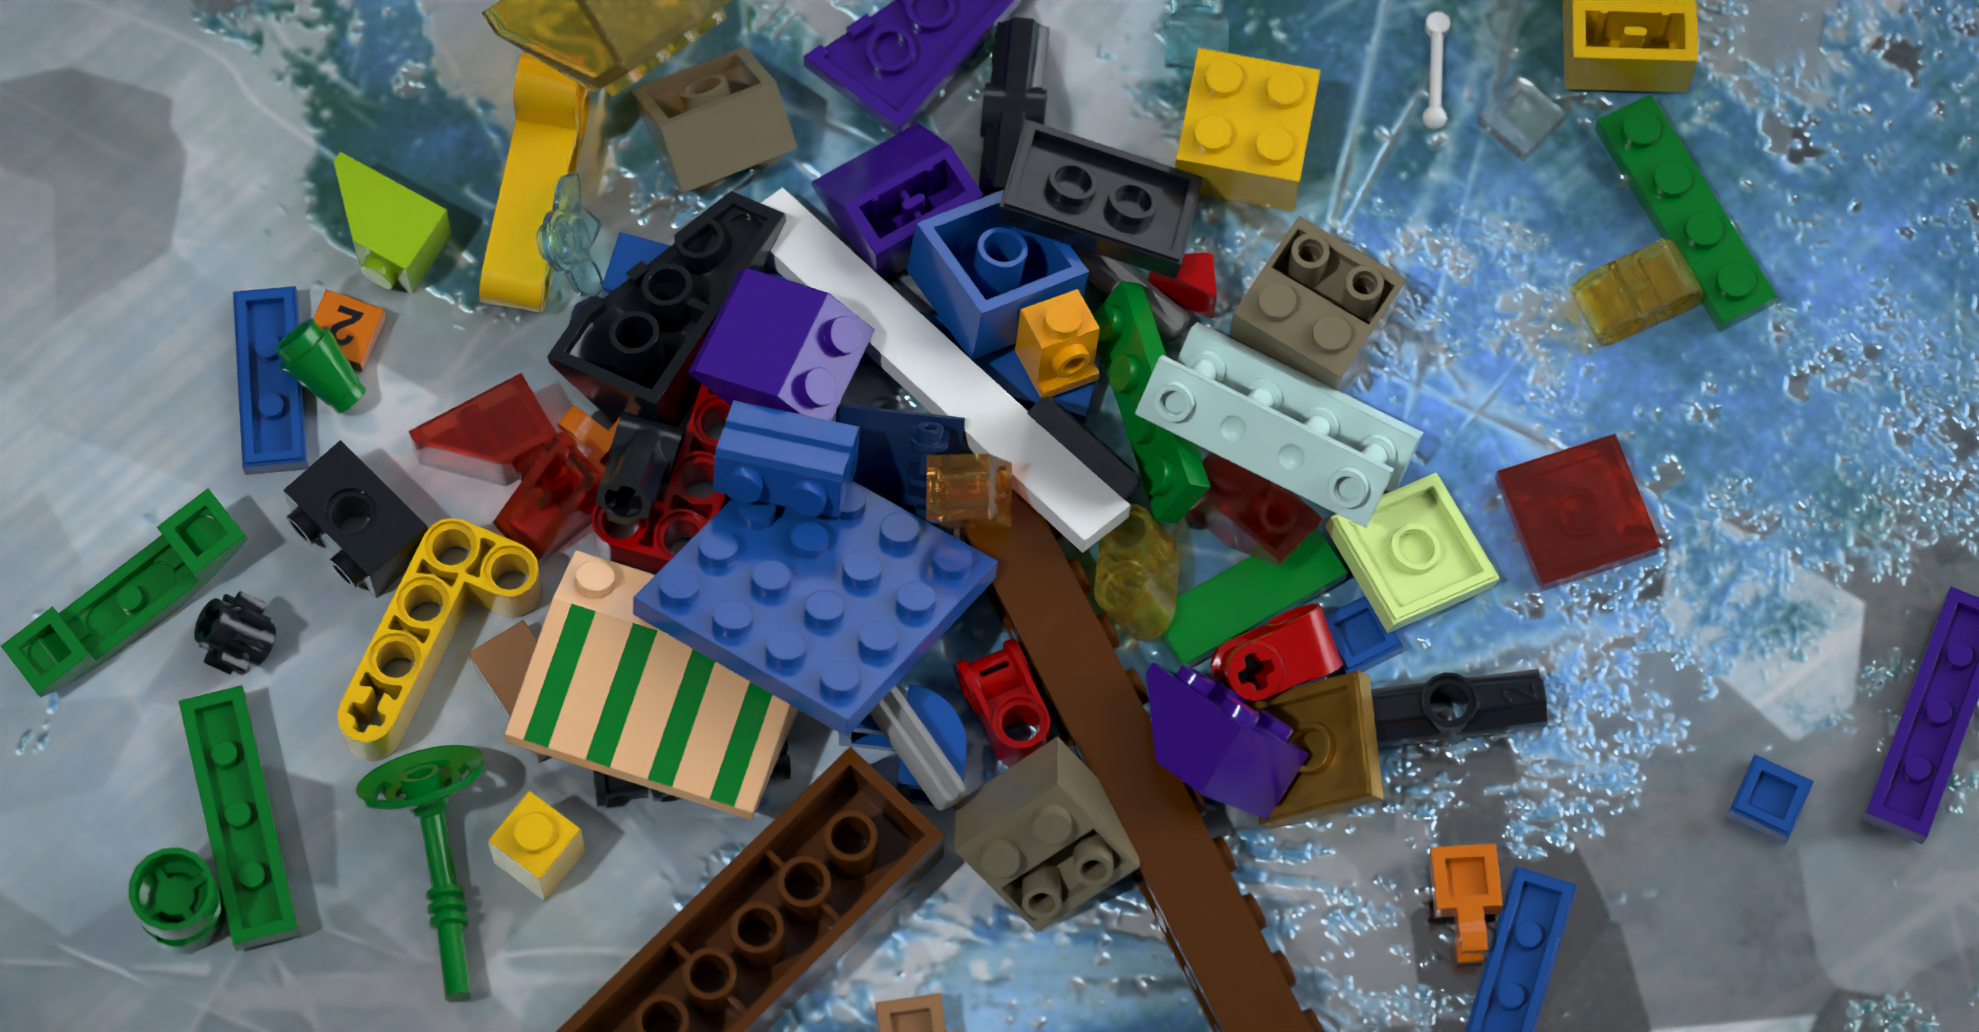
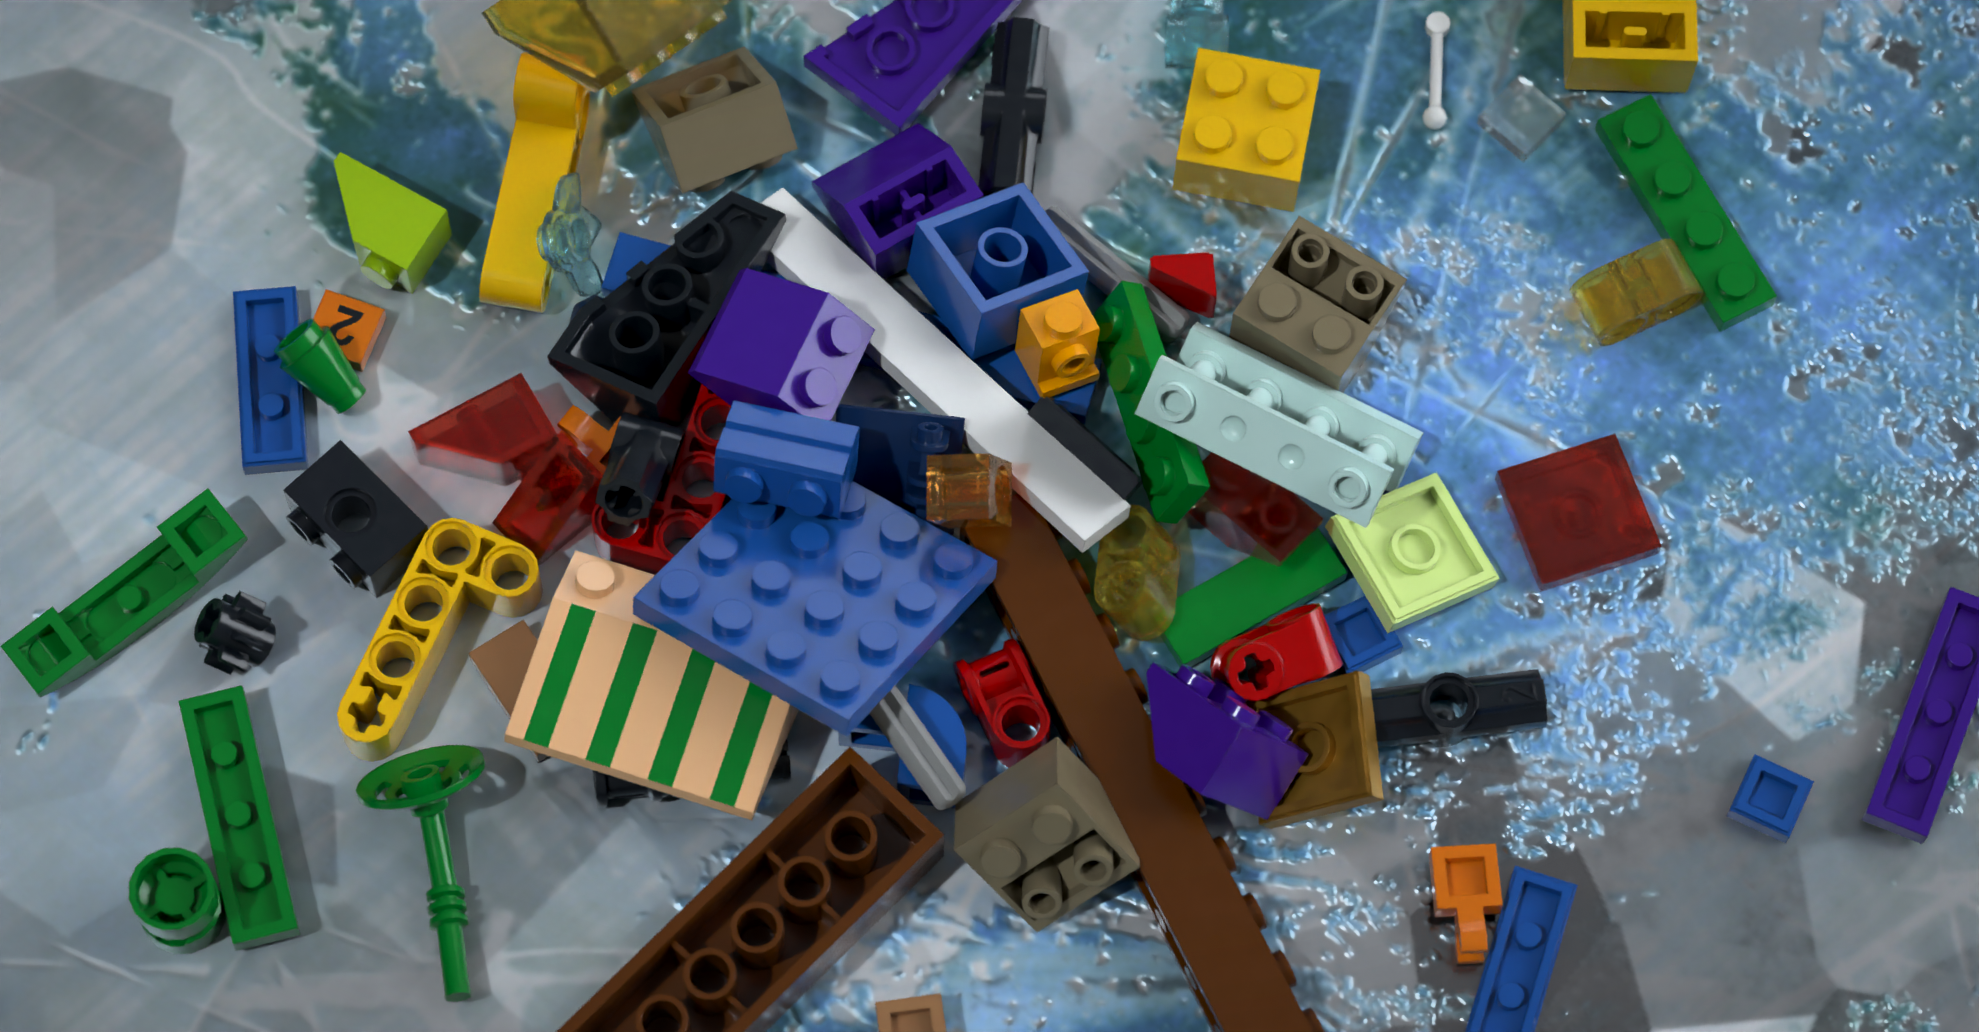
yellow brick [488,790,585,901] -> none
black tile [995,119,1204,279] -> none

